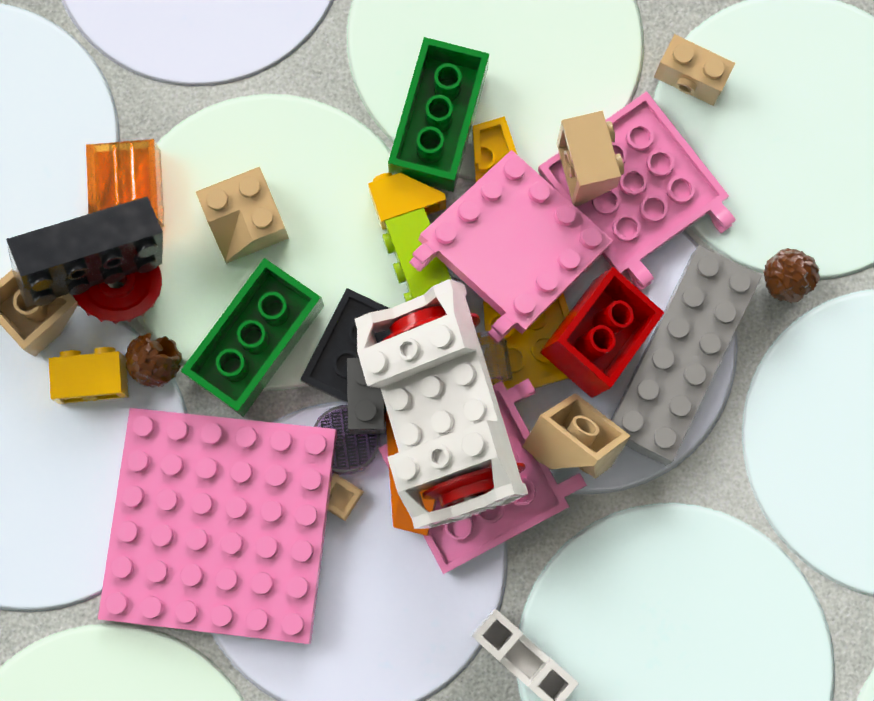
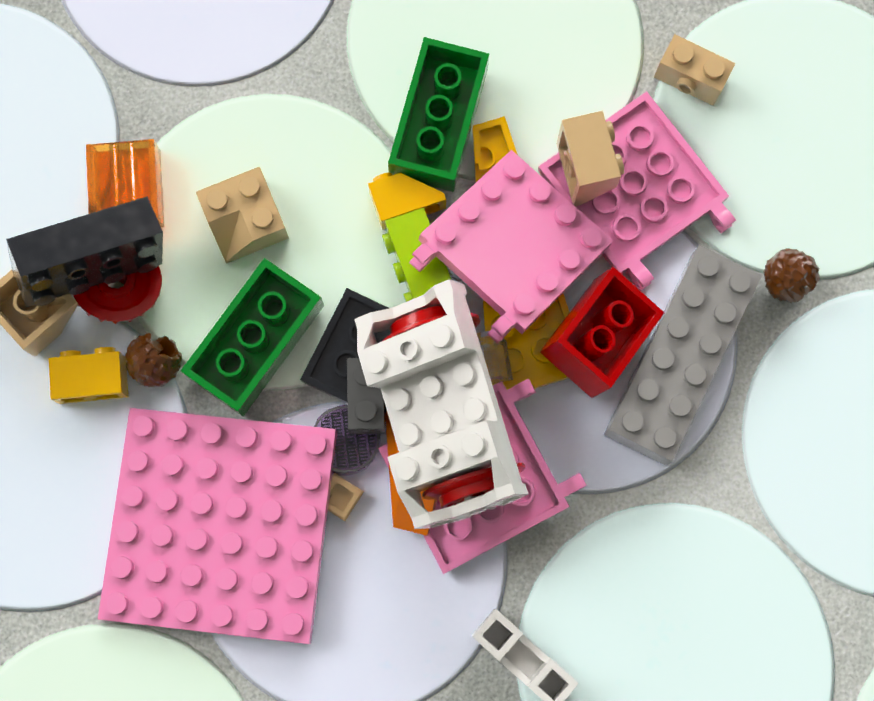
tan slope [522,393,631,479] -> none

